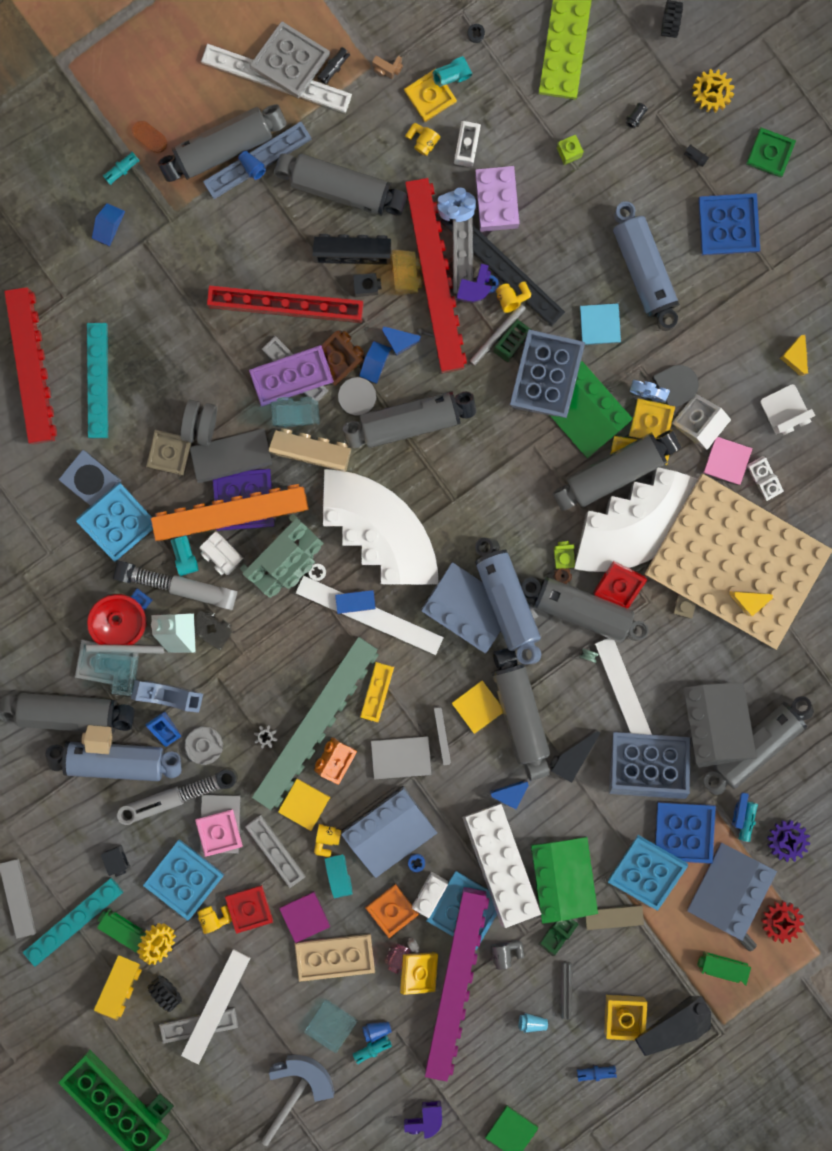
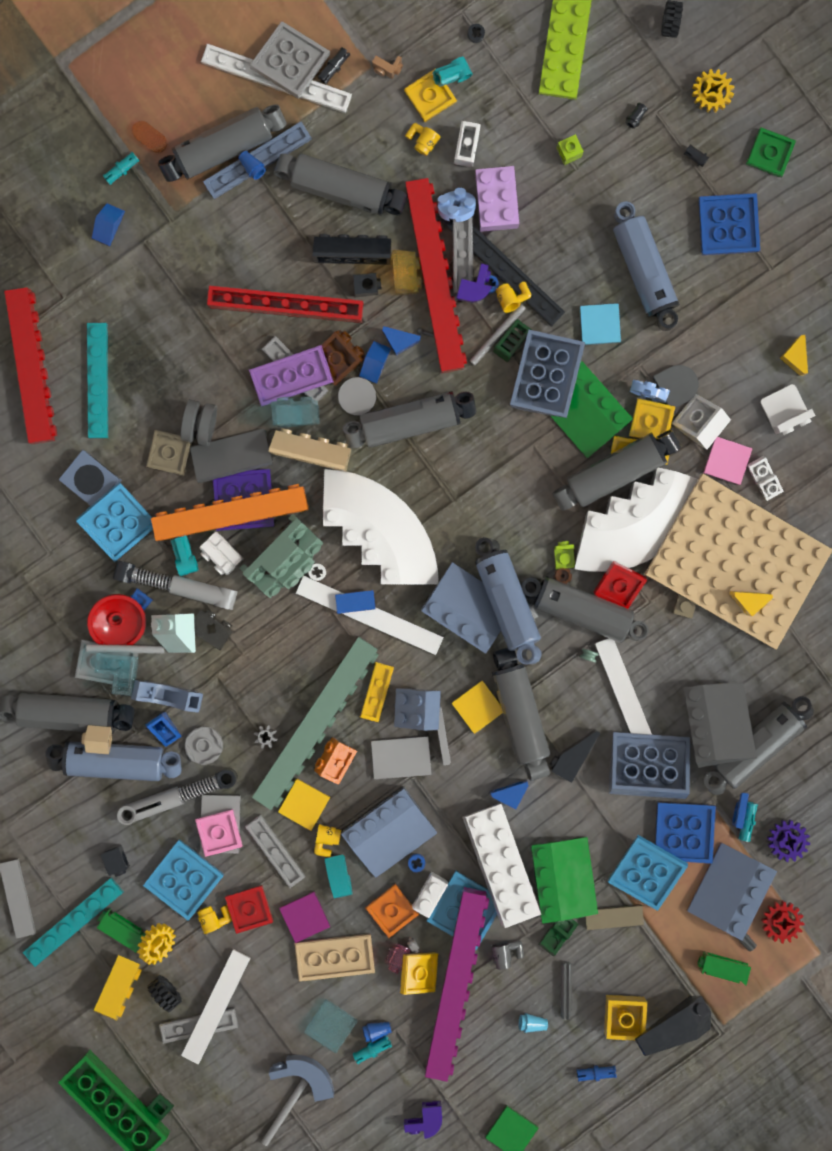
none -> sand blue brick [394,688,441,731]

